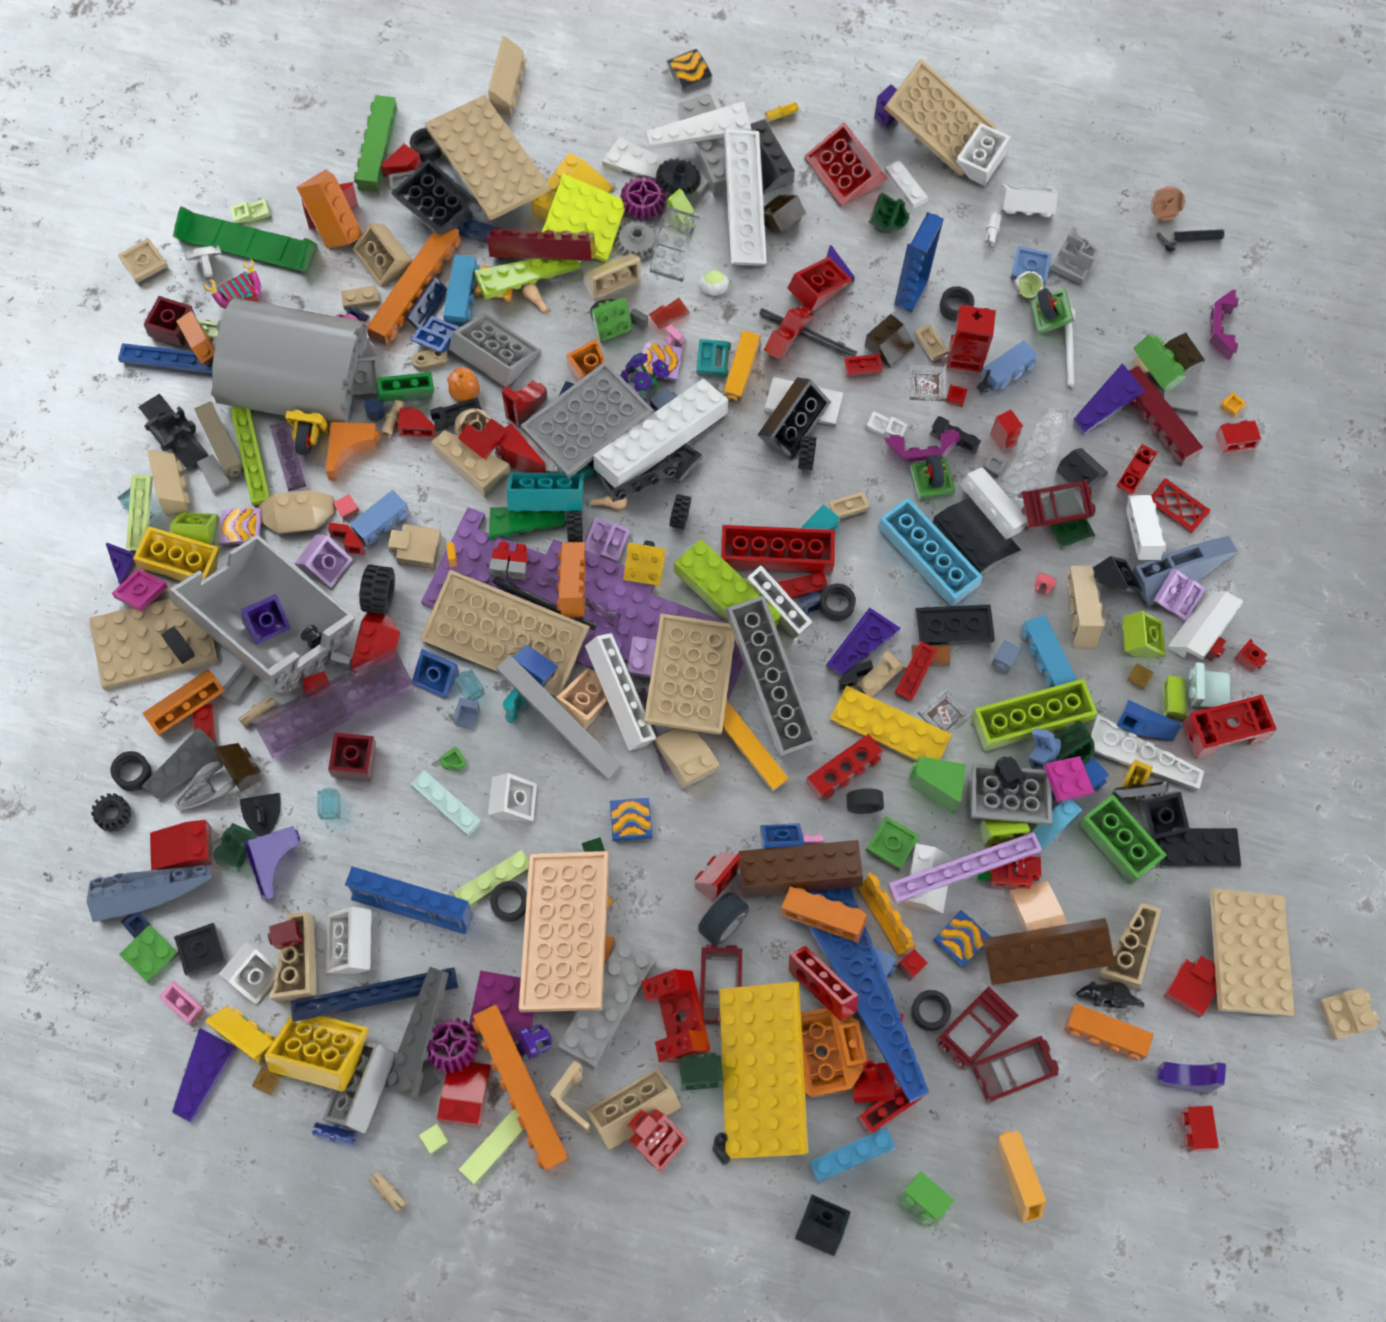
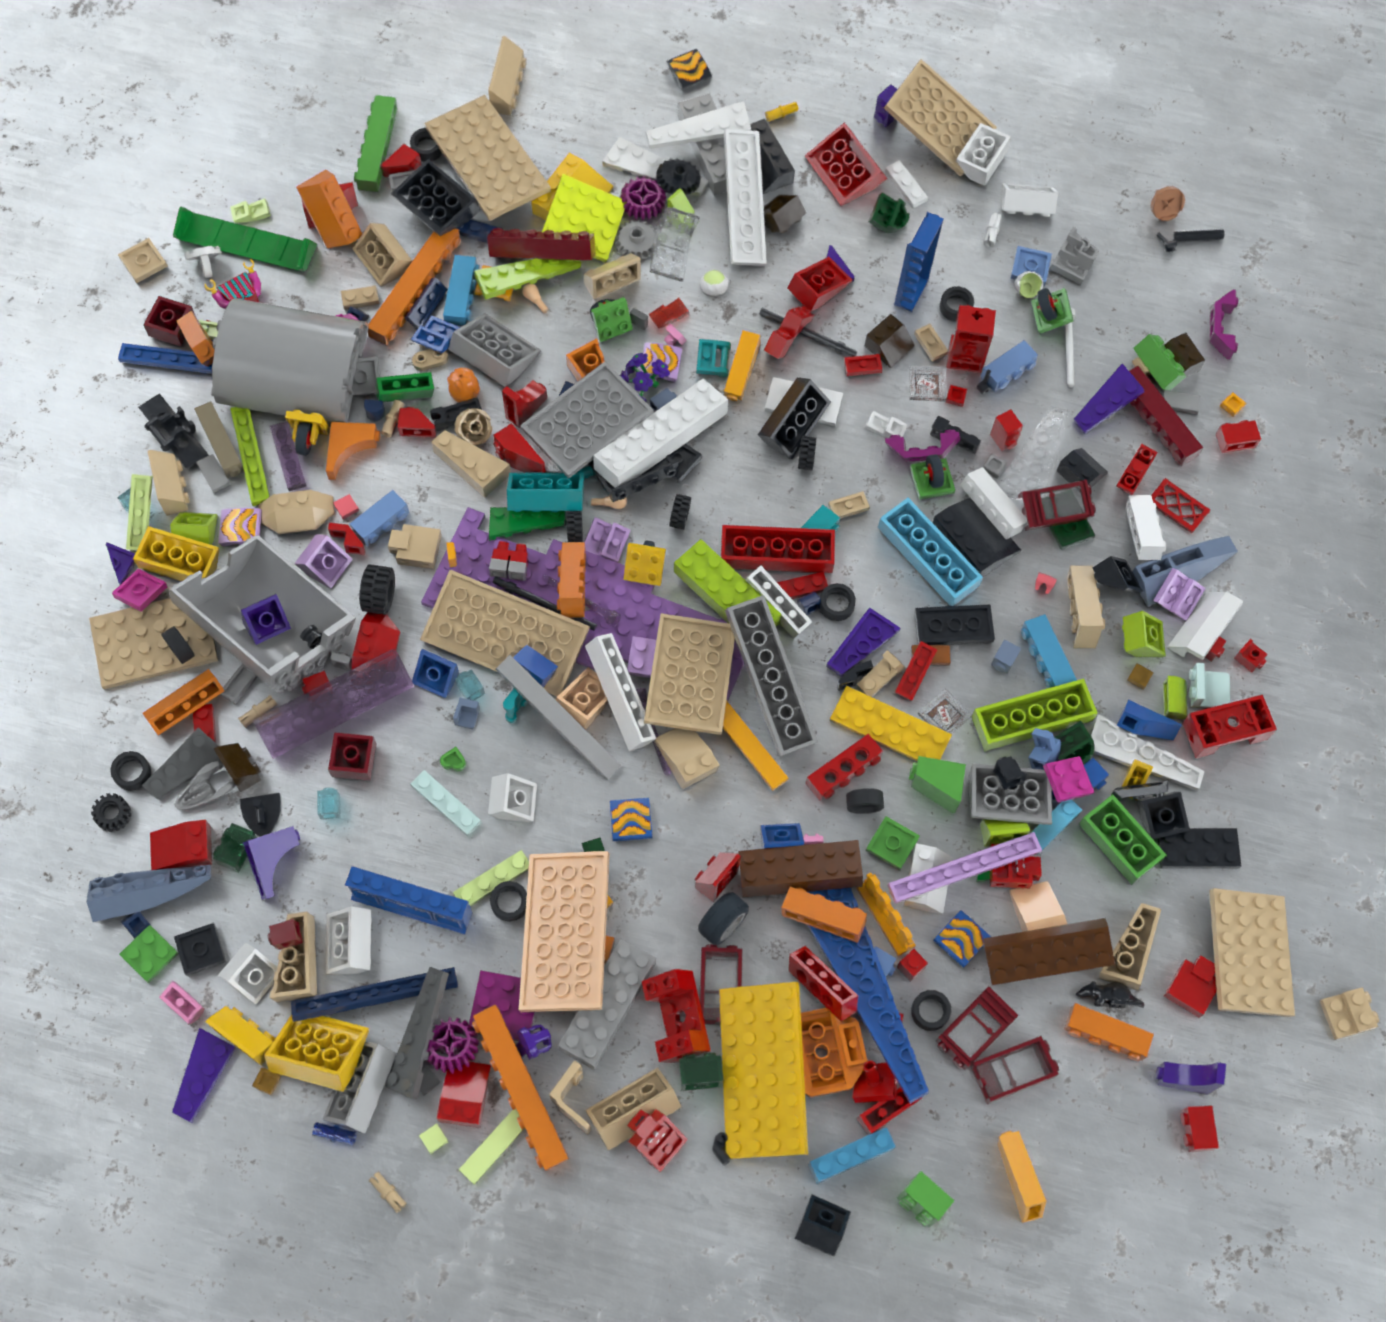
red tile [458,418,507,460] -> none

